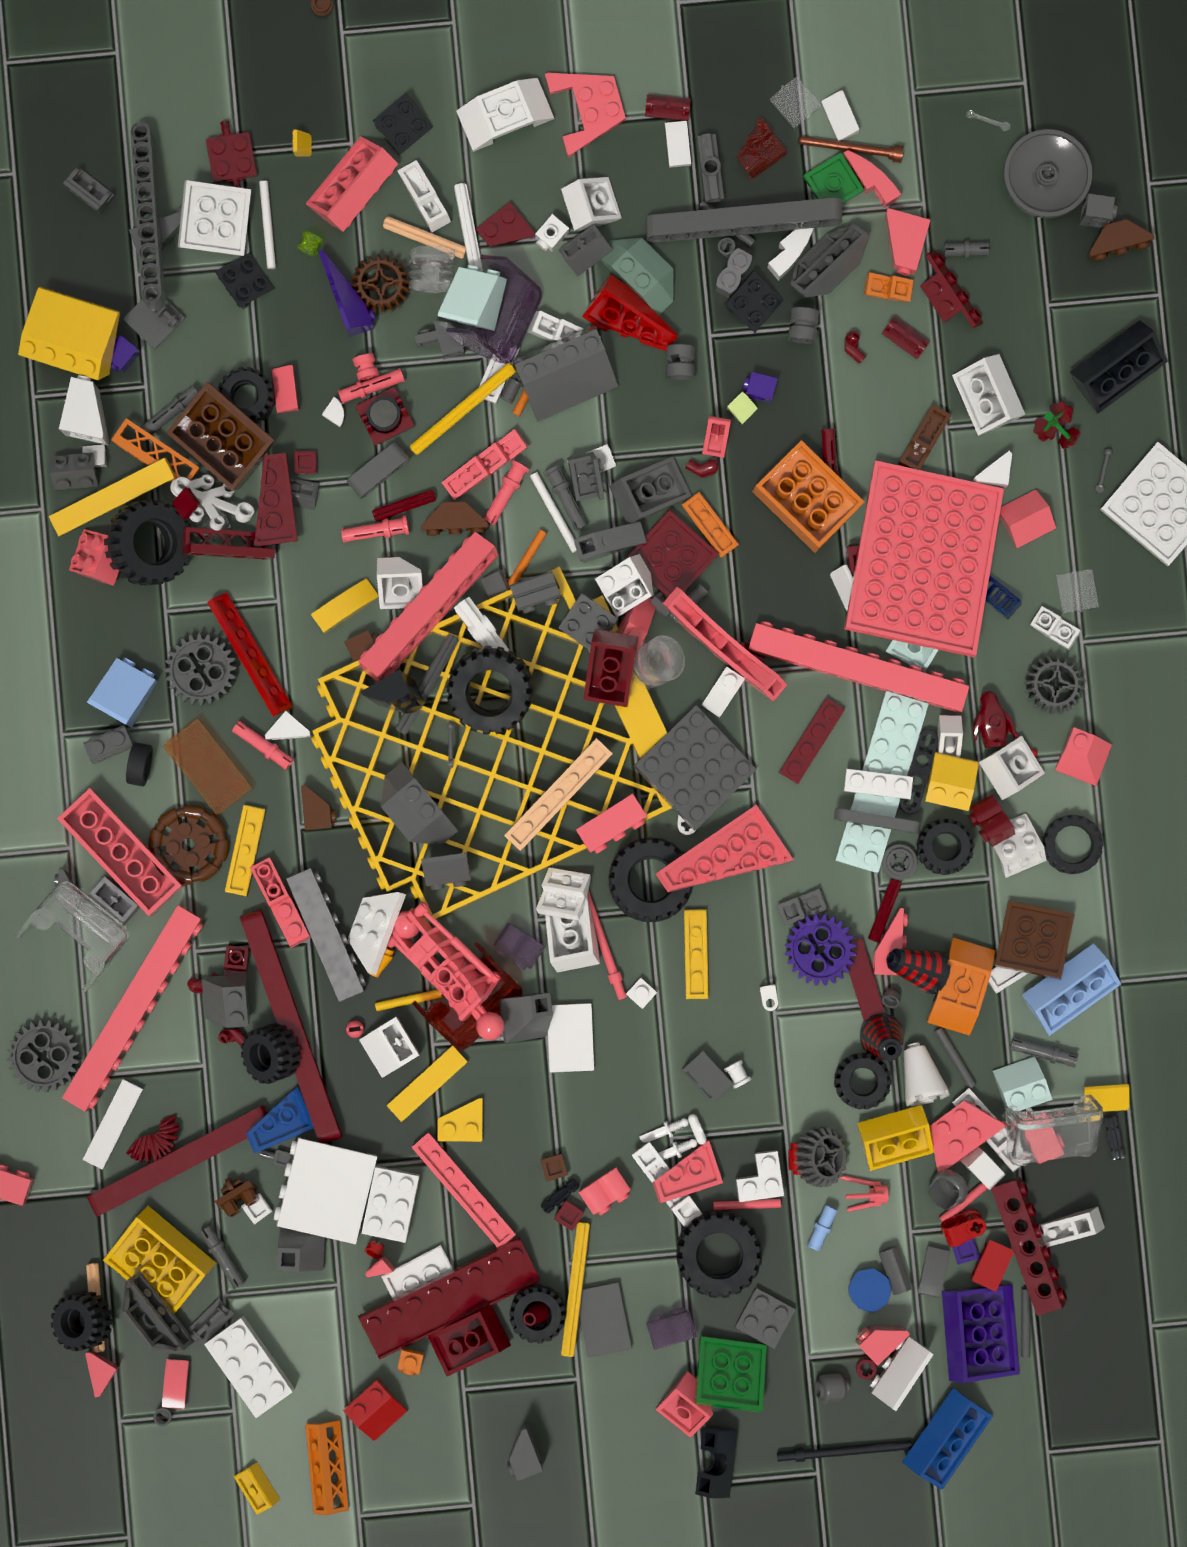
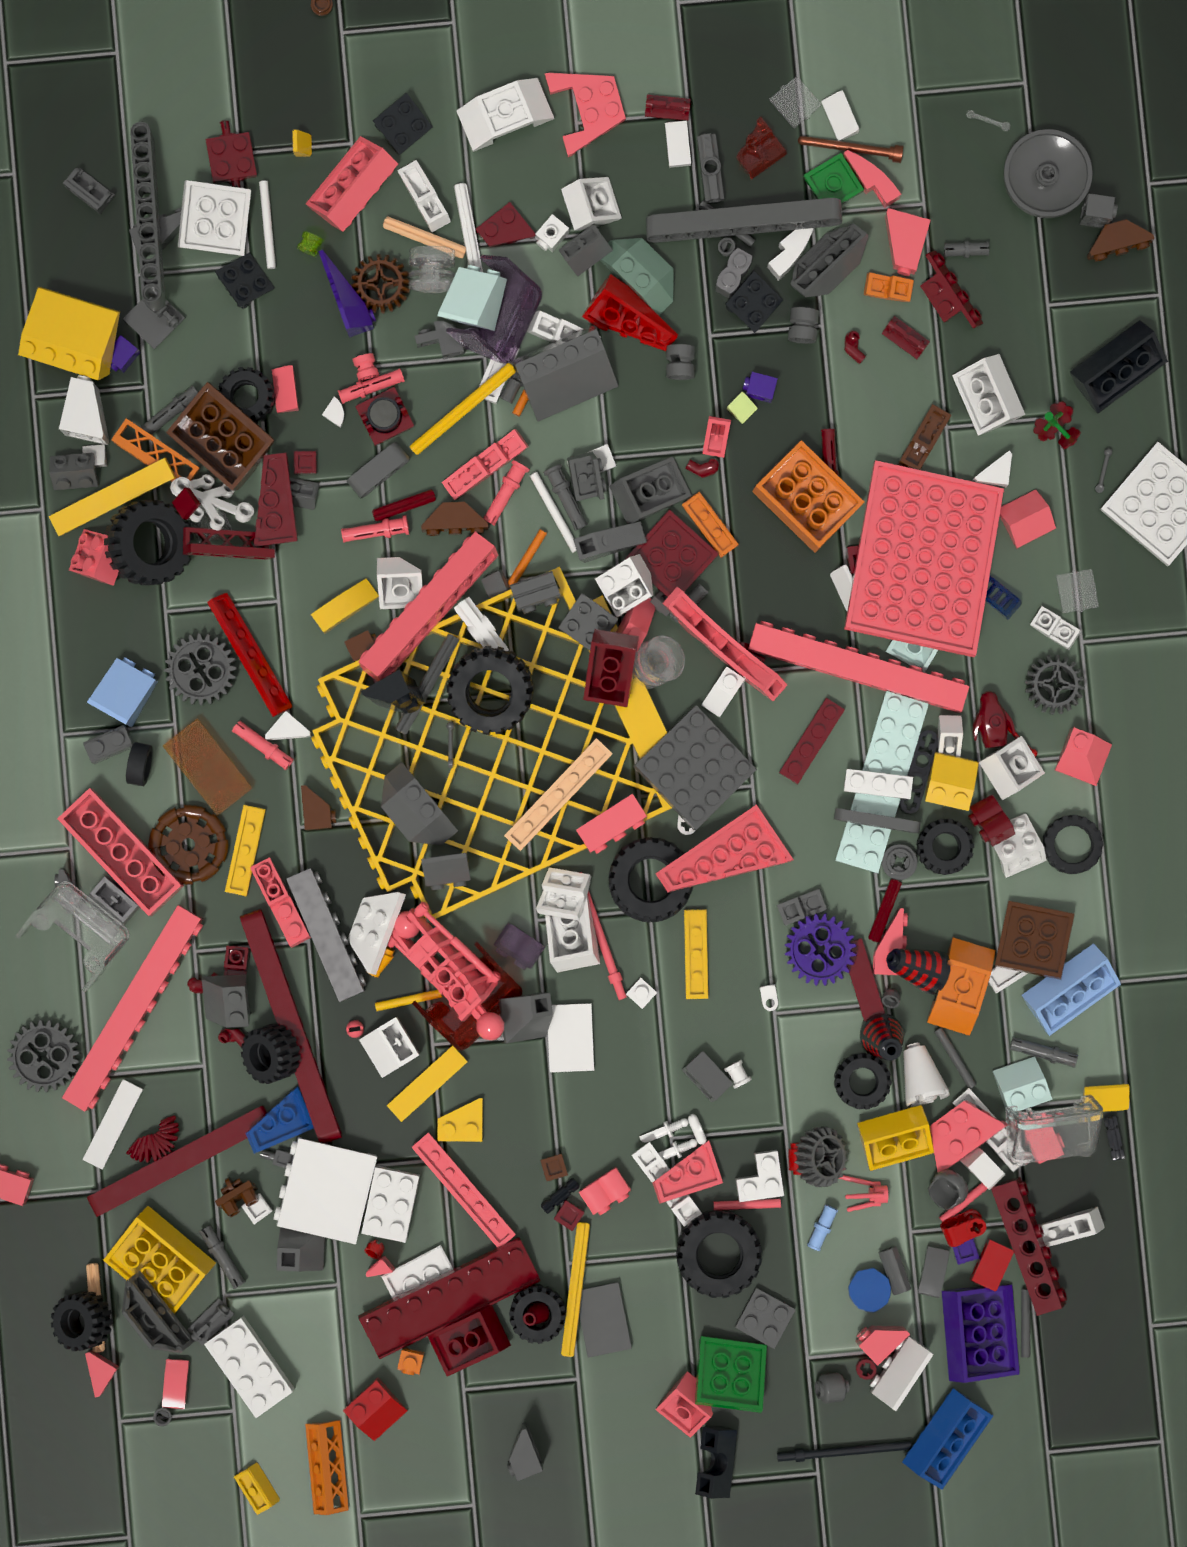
clear purple brick [646,1307,697,1350] -> none

